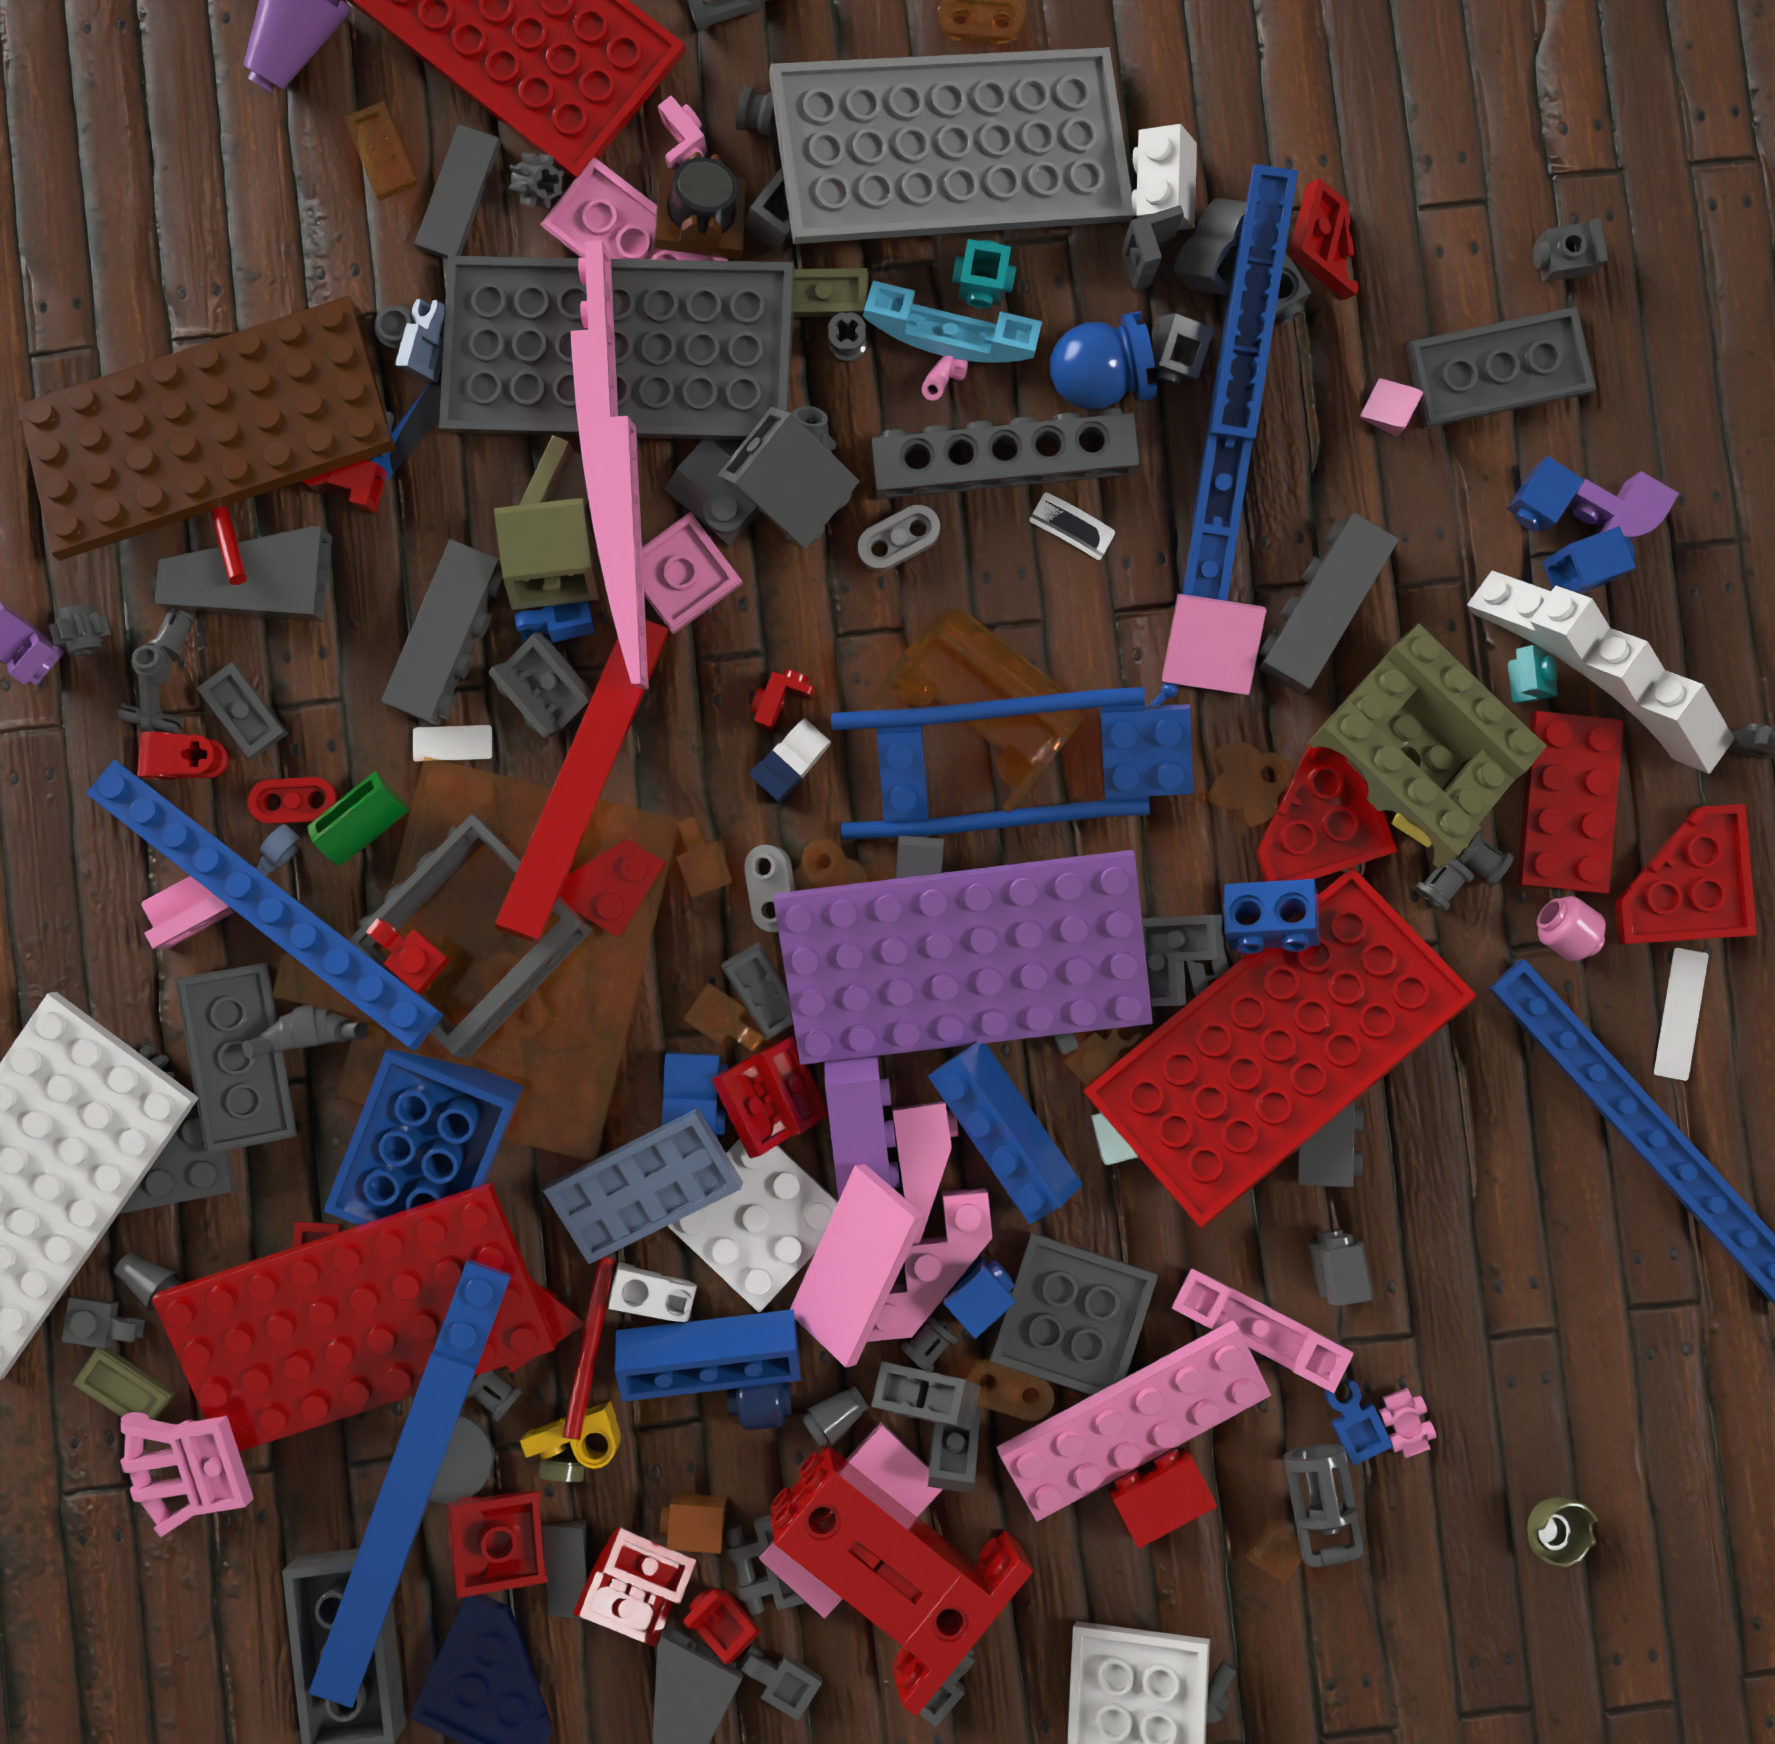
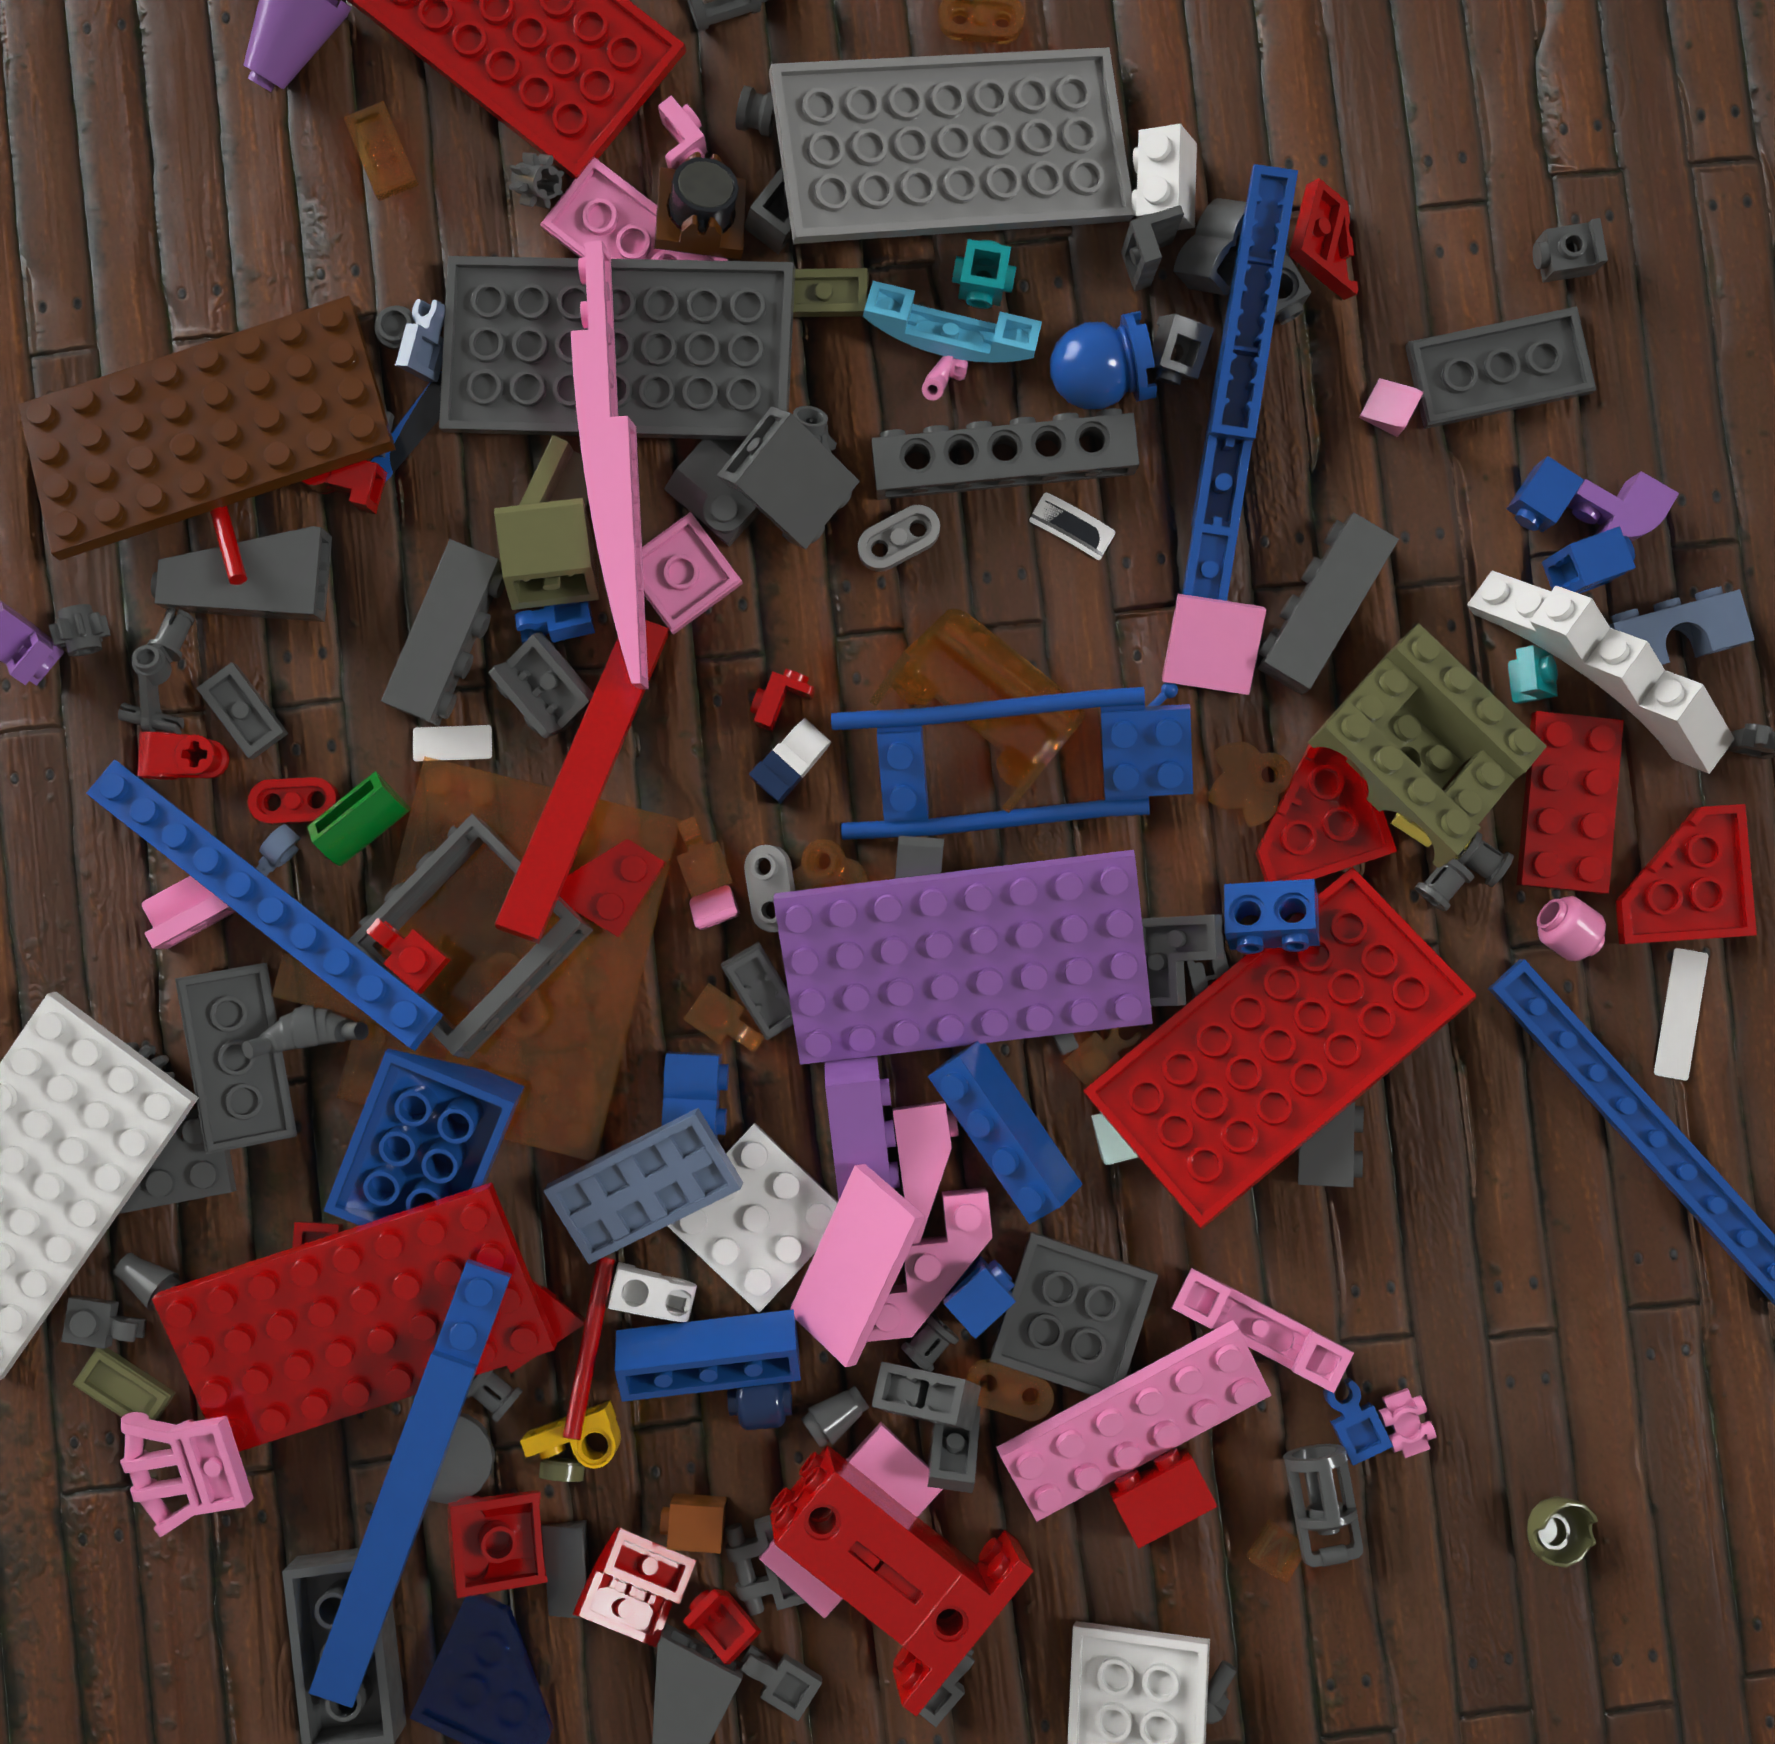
dark grey tile [414,124,501,259] -> none
red slope [711,1036,829,1159] -> none
dark grey bush [828,312,867,363] -> none
dark grey brick [1308,1228,1374,1306] -> none
none -> bright pink slope [689,885,740,930]
none -> sand blue arch [1609,586,1755,666]

